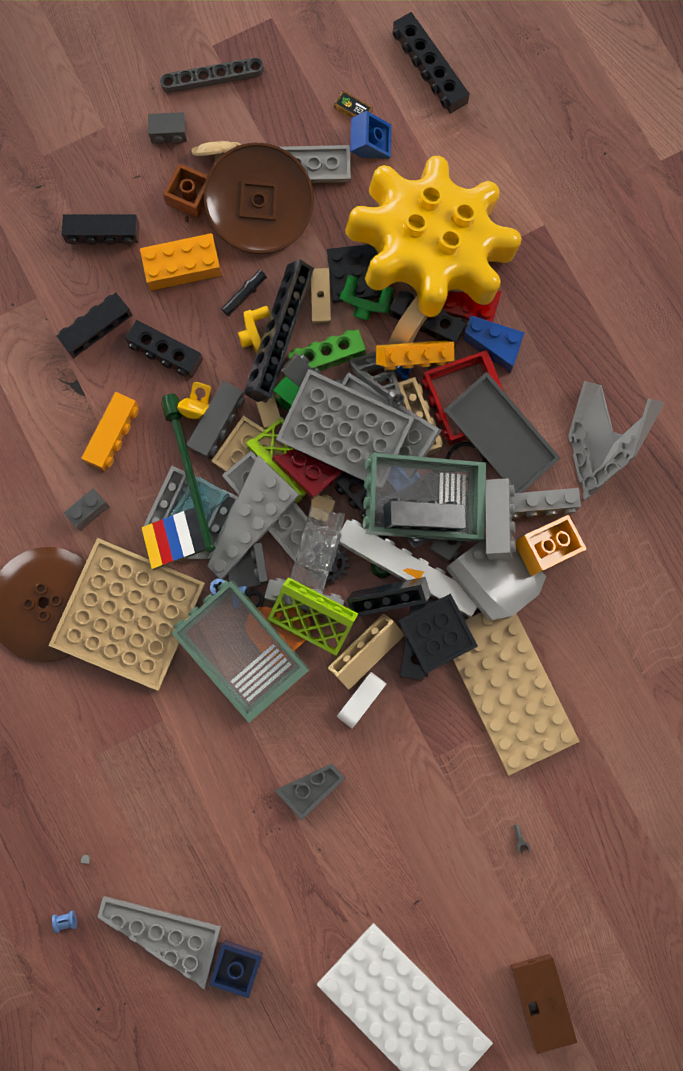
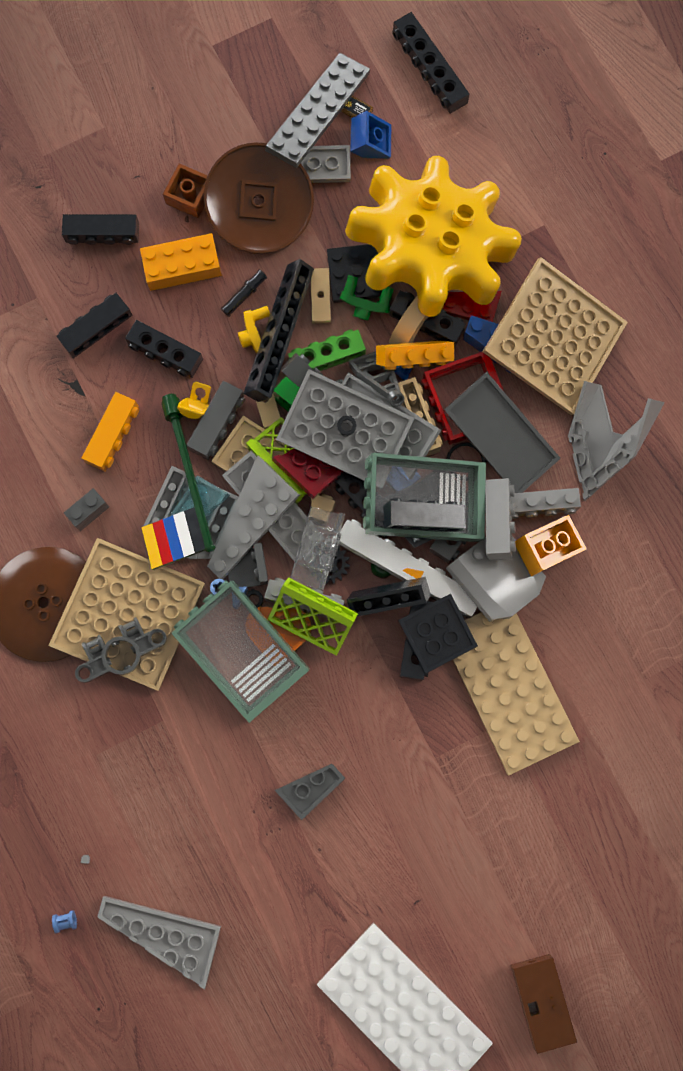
dark grey brick [148,112,187,144] -> none
dark grey beam [160,58,264,93] -> none
tan shield [191,141,241,161] -> none
dark blue brick [209,940,263,998] -> none
tan brick [328,613,405,690] -> none
white beam [337,672,387,729] -> none
dark grey hand [514,824,530,854] -> none
none -> dark grey piece [75,617,167,683]
none -> plate [265,53,370,168]
none -> black piece [337,415,357,436]
none -> tan plate [482,257,627,415]

